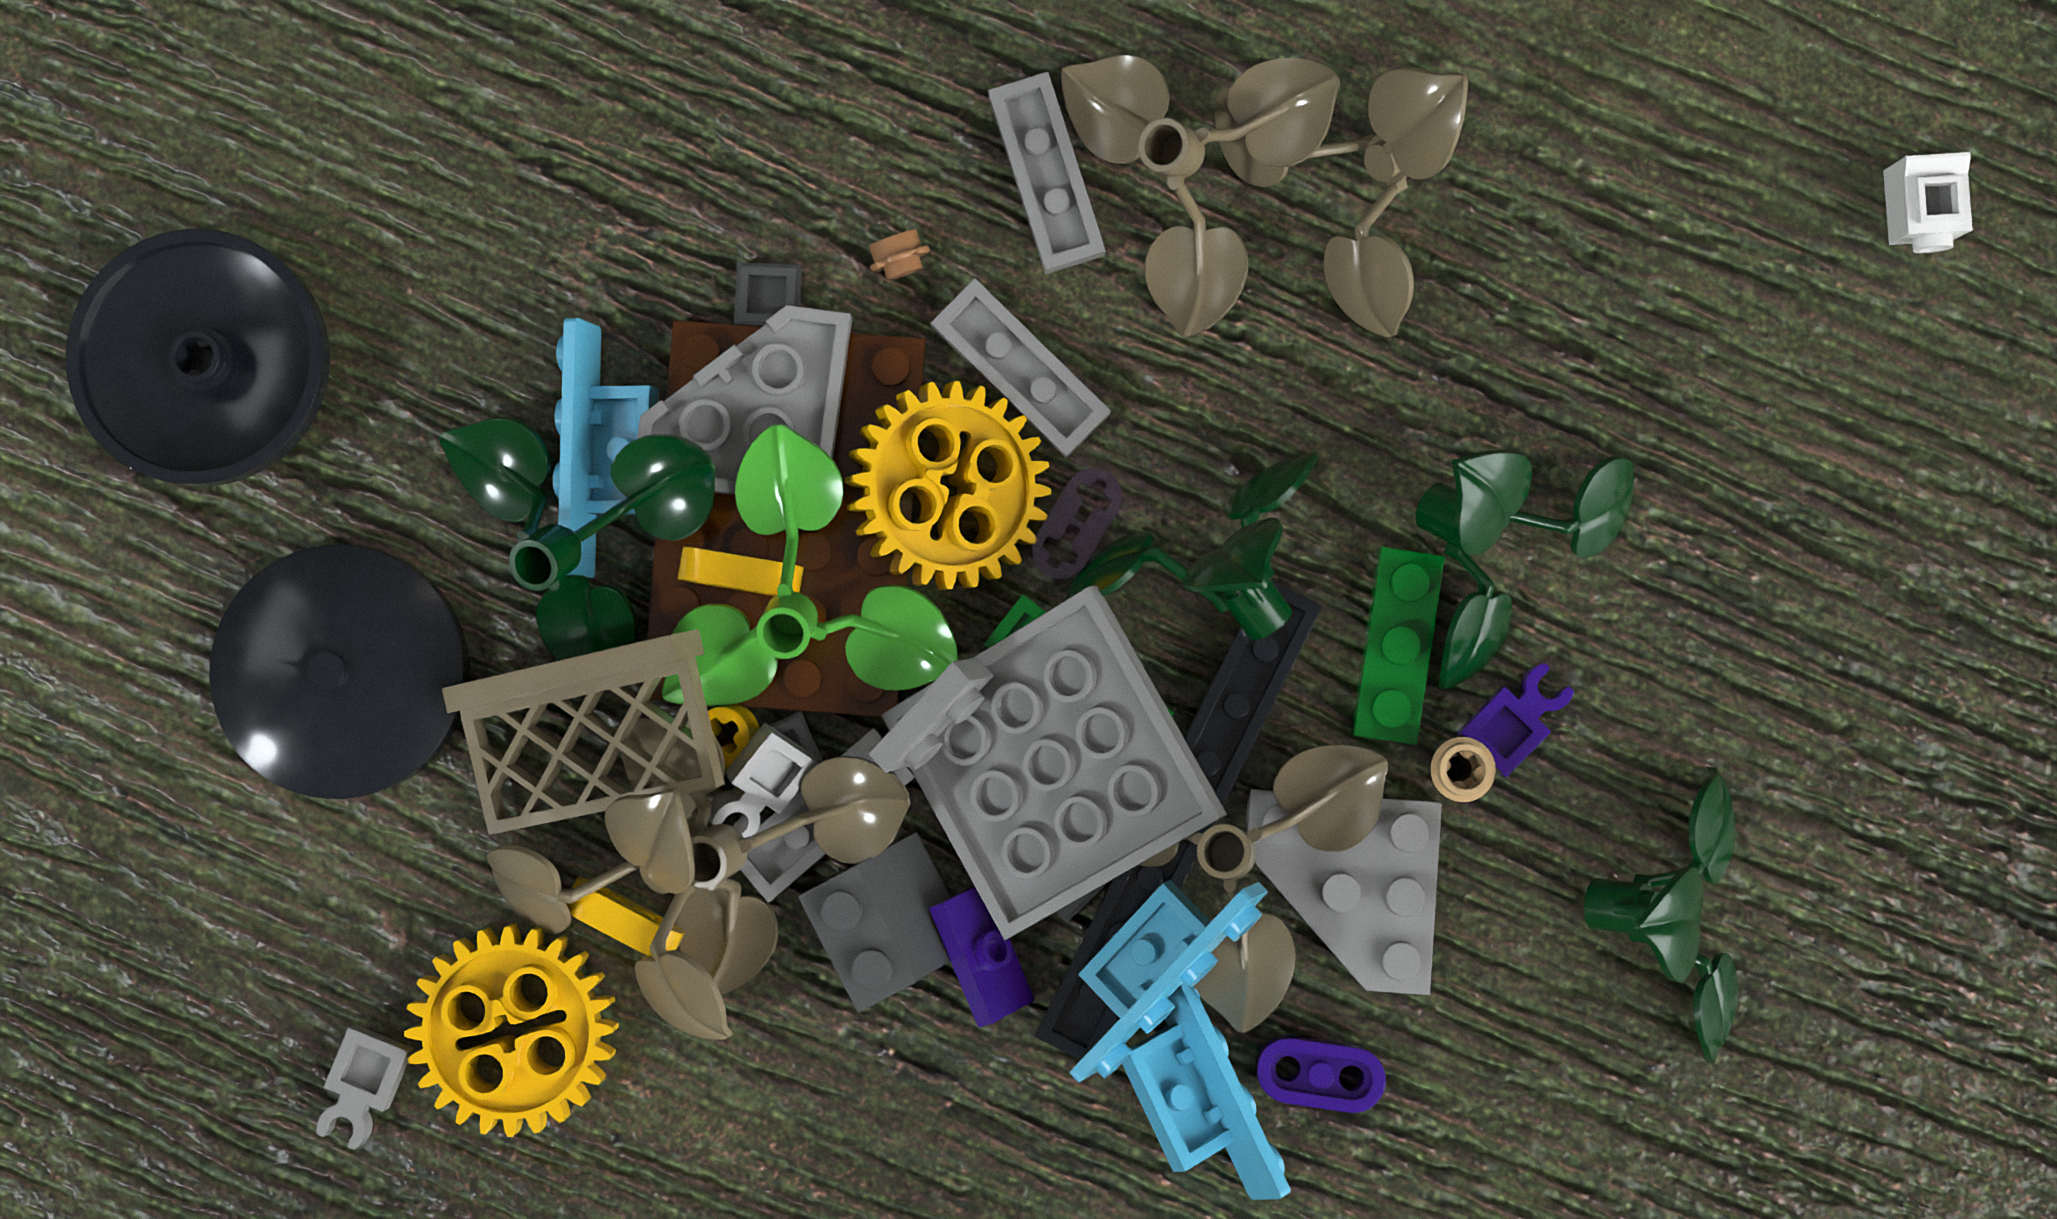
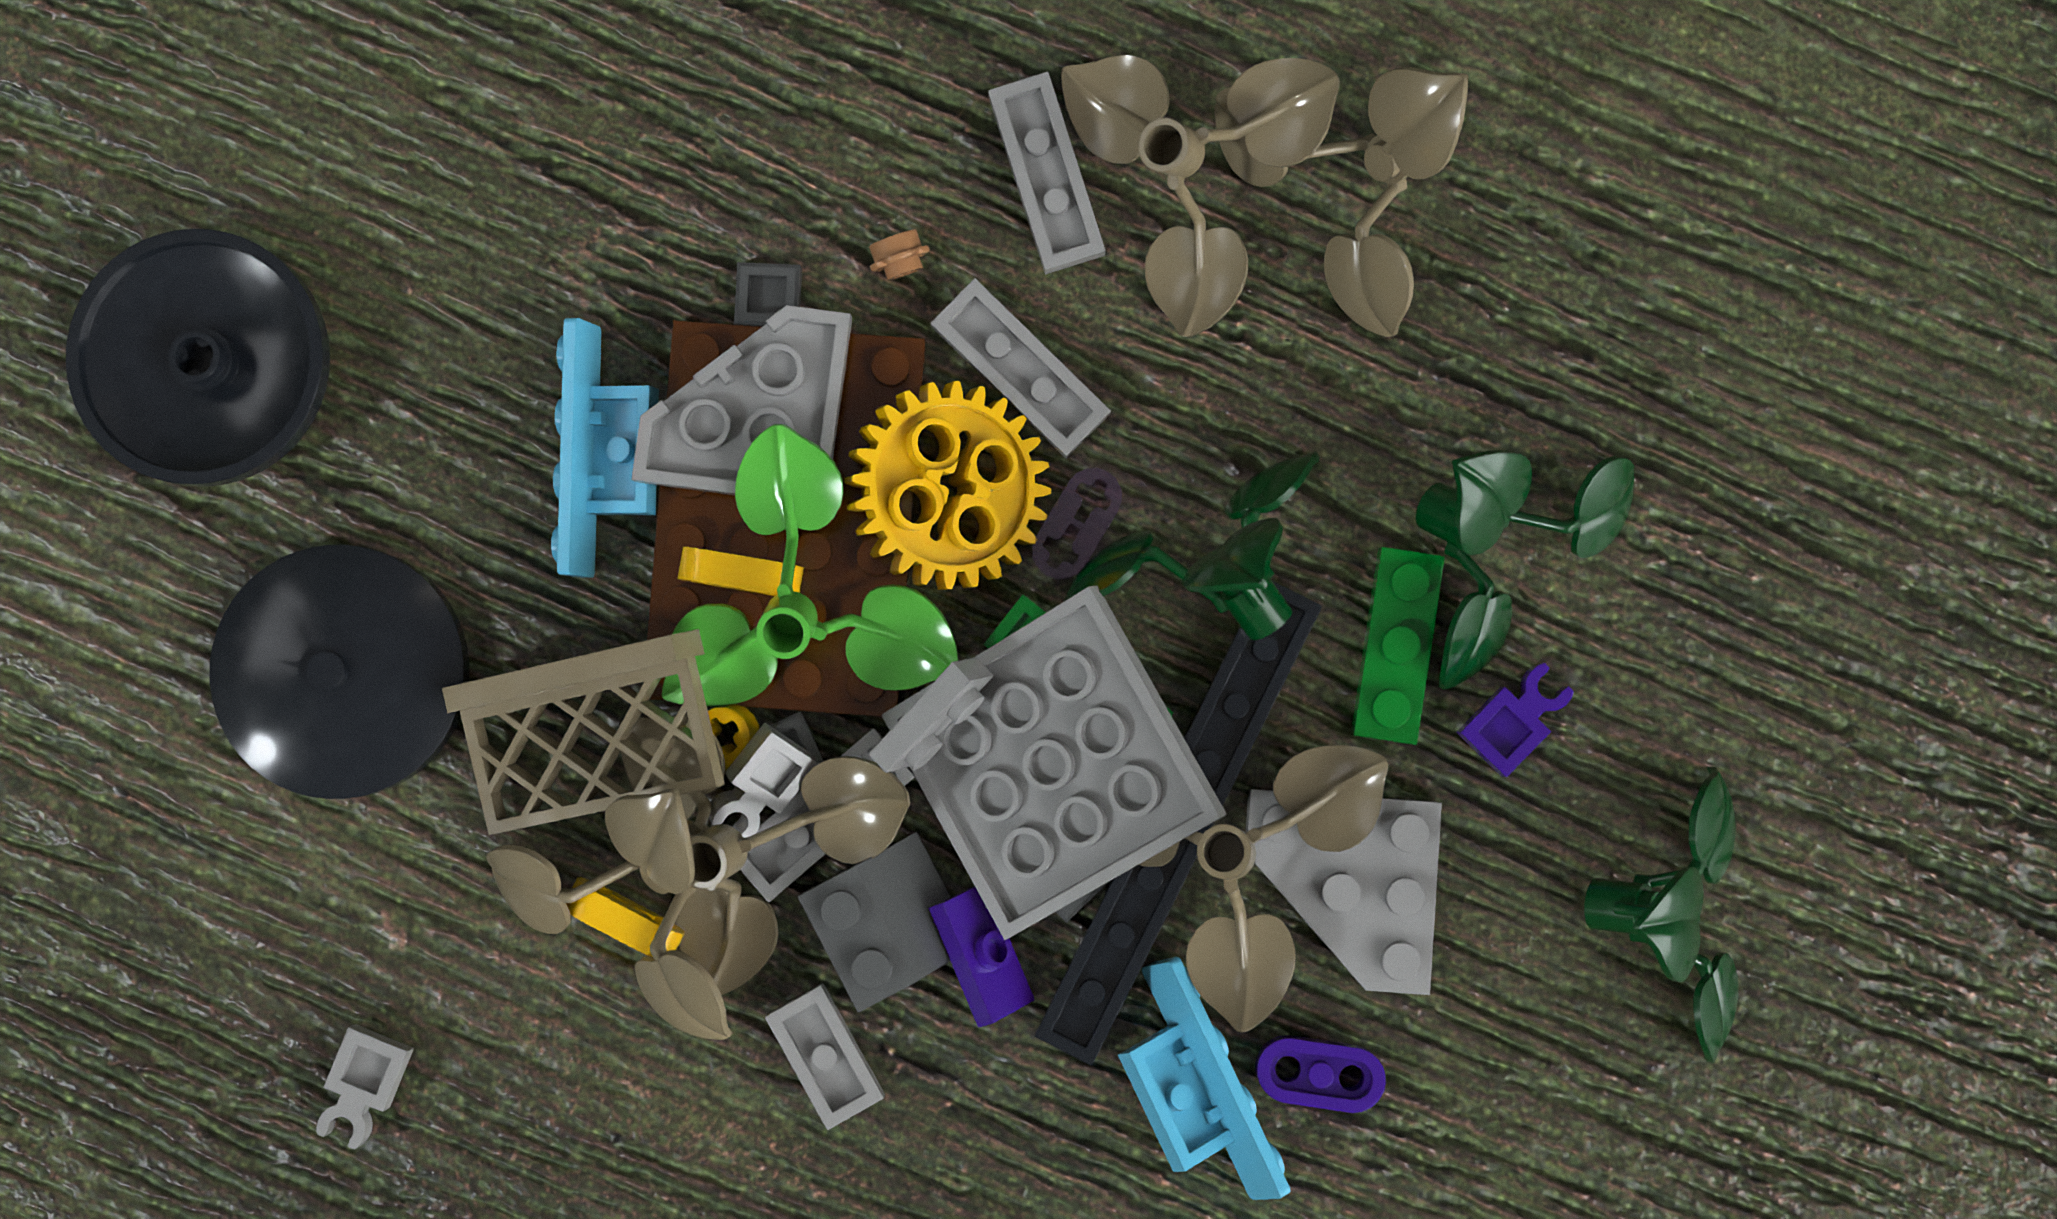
yellow gear [404,923,619,1137] -> none
dark green plant [438,417,716,696] -> none
medium azure bracket [1070,880,1268,1083] -> none
tan cone [1430,737,1496,802] -> none
white window [1883,152,1973,253] -> none
none -> light grey plate [765,983,885,1130]

